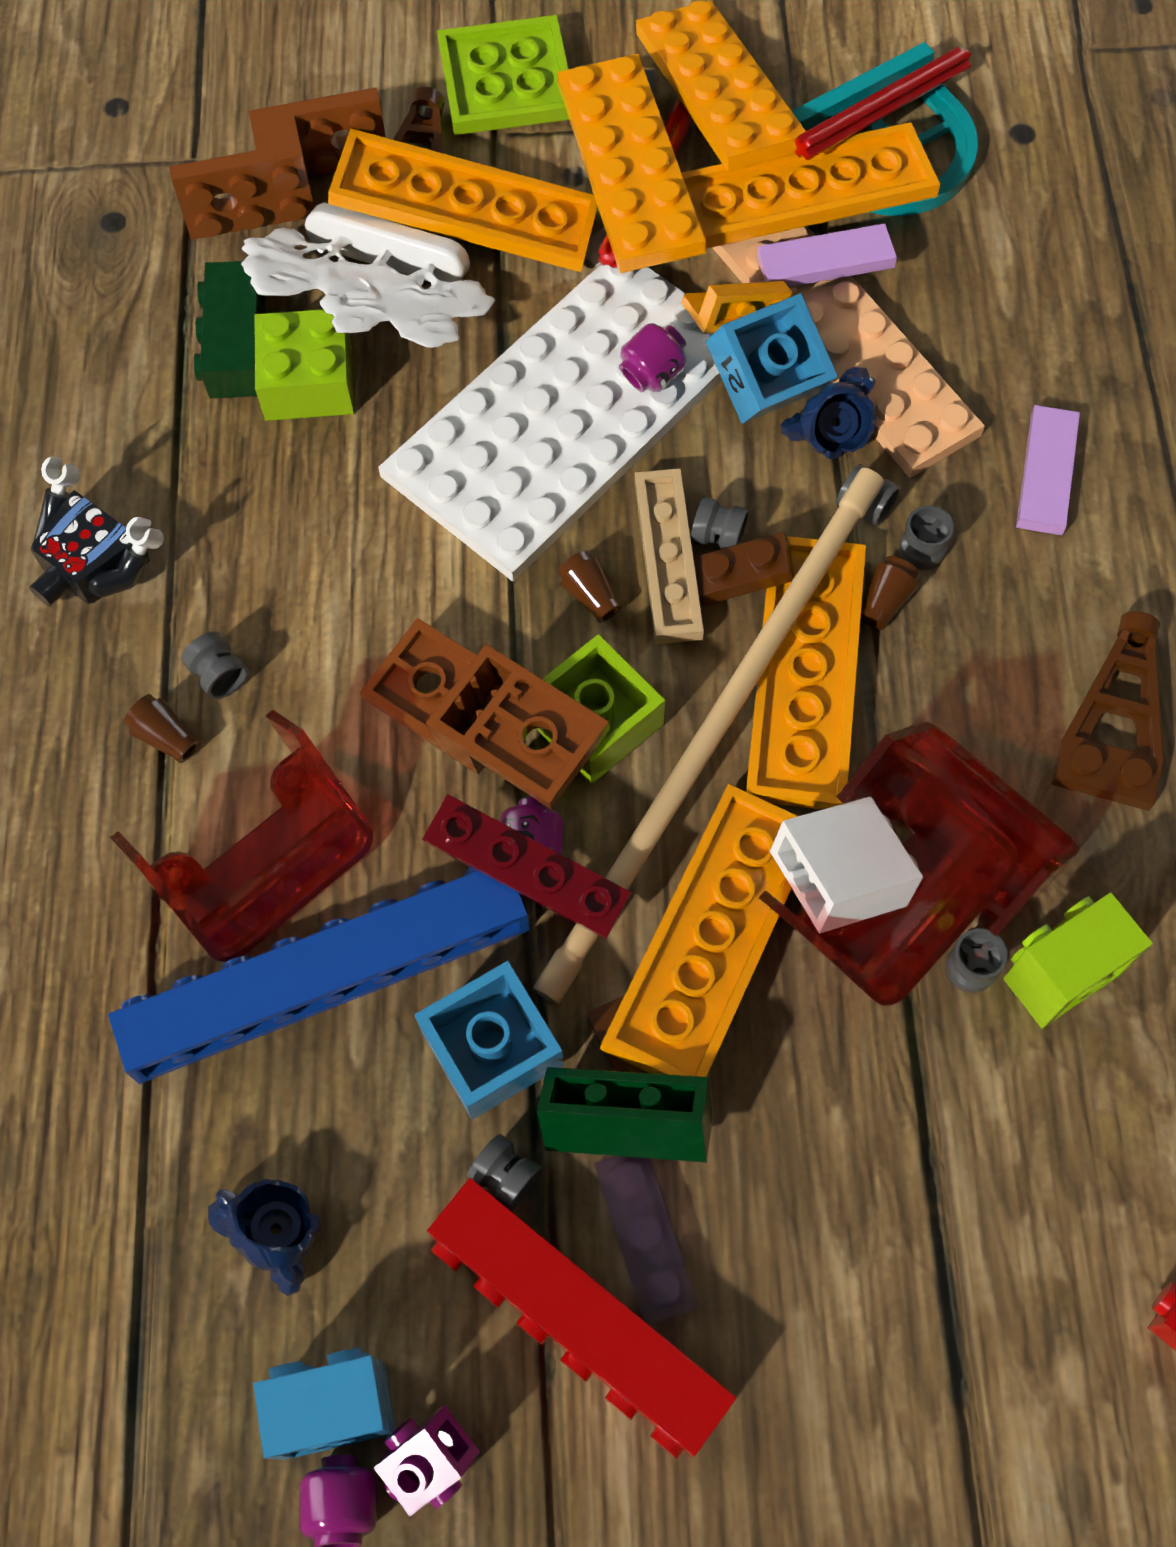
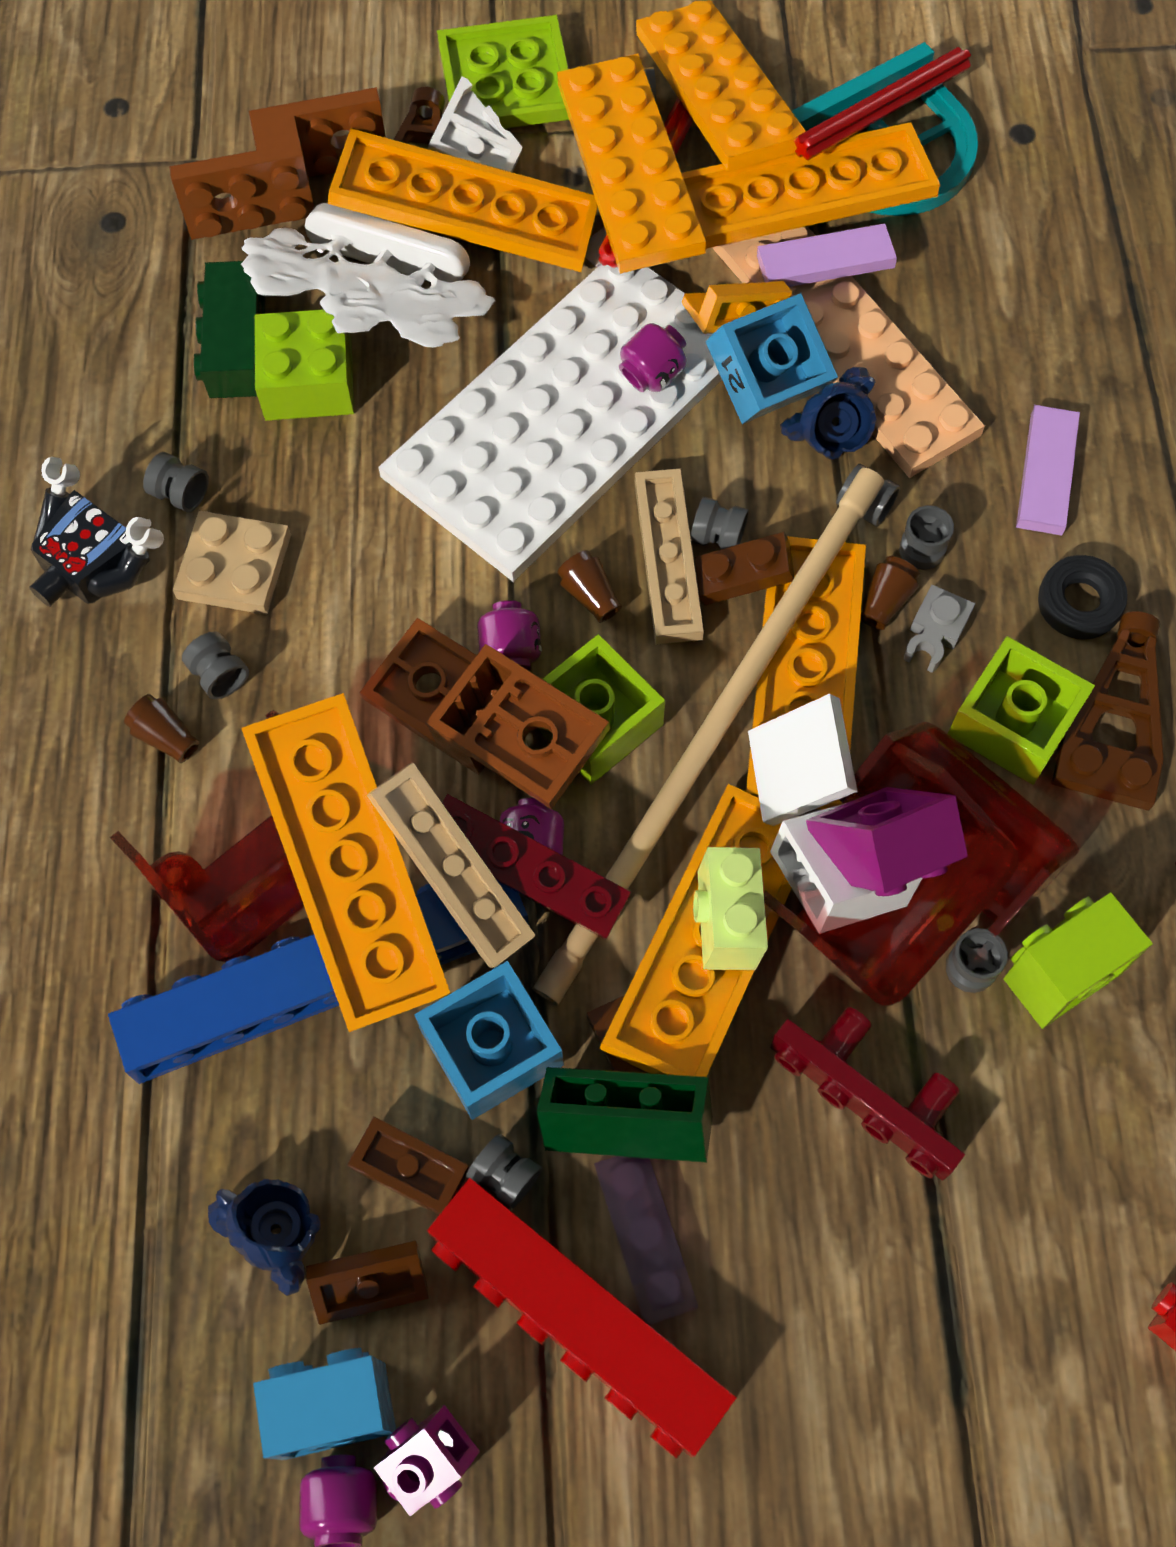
none -> dark grey wheel [143,452,209,512]
none -> tan plate [173,511,291,615]
none -> light orange plate [241,693,451,1032]
none -> reddish brown plate [306,1240,429,1325]
none -> reddish brown plate [347,1117,470,1215]
none -> tan plate [366,763,536,968]
none -> white wing [428,76,523,172]
none -> magenta head [477,600,542,670]
none -> yellowish green brick [693,847,768,970]
none -> white tile [748,694,857,826]
none -> dark red plate [770,1007,966,1181]
none -> magenta slope [806,787,968,896]
none -> light grey plate [904,585,975,672]
none -> lime brick [947,636,1095,785]
none -> black tyre [1038,555,1128,639]

